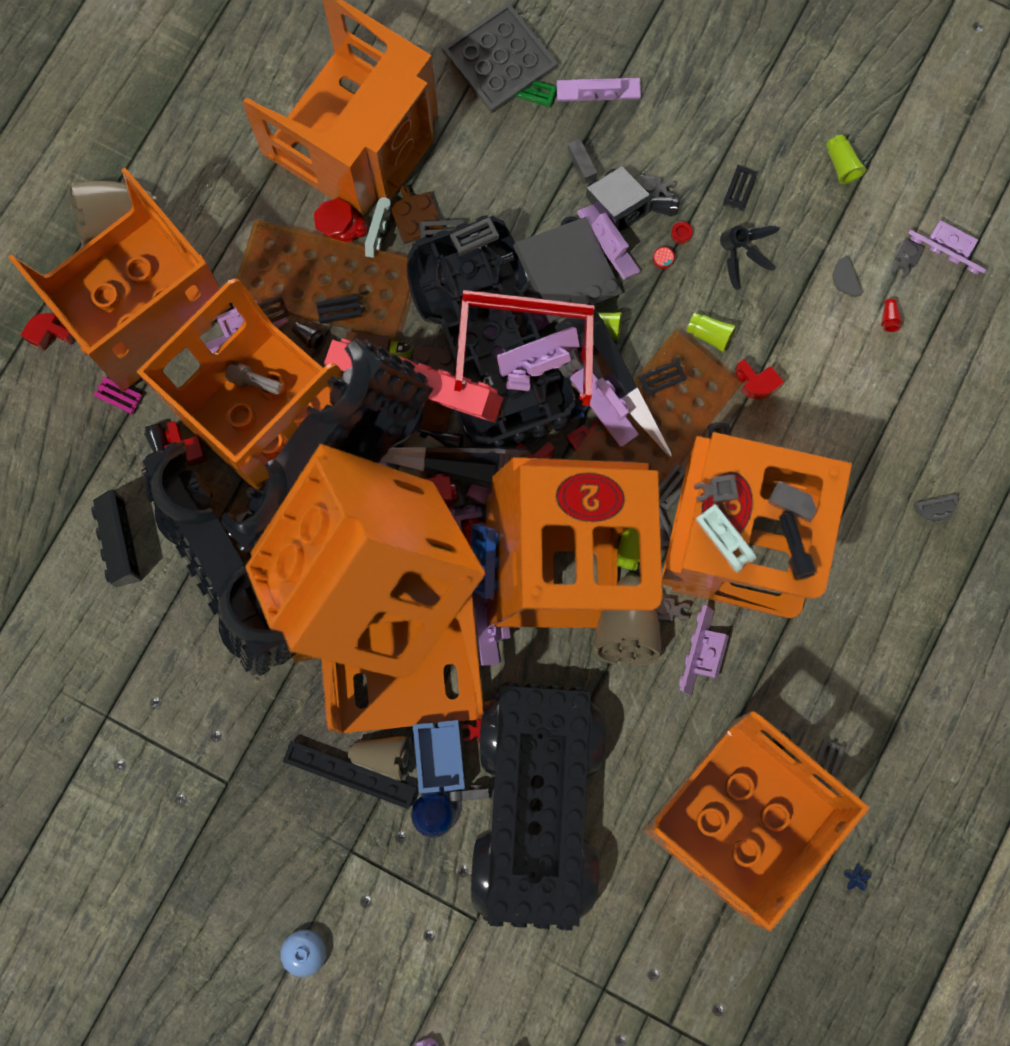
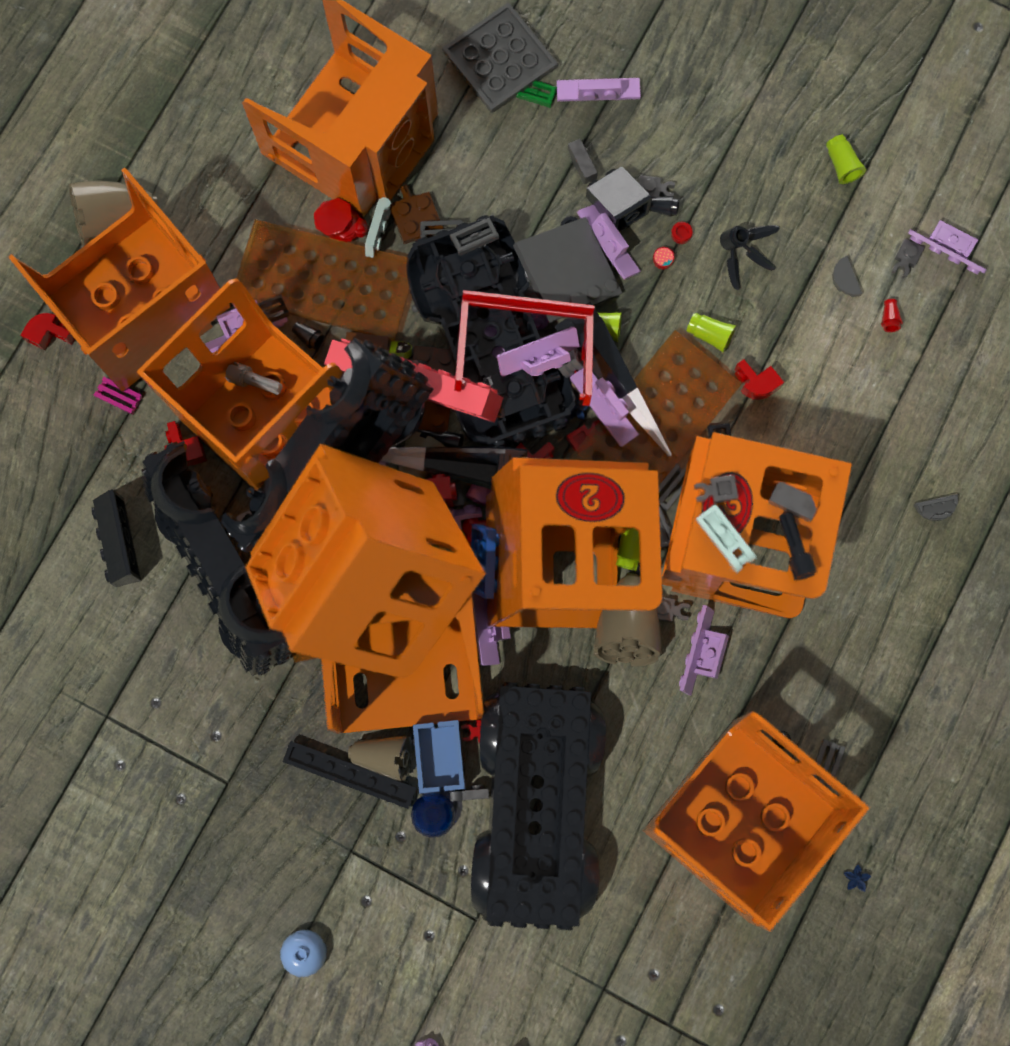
black cone [144,423,166,453] -> none
black tile [316,294,362,324] -> none
lavender plate [506,369,530,391] -> none
black tile [638,360,687,397] -> none
black tile [723,165,757,211] -> none

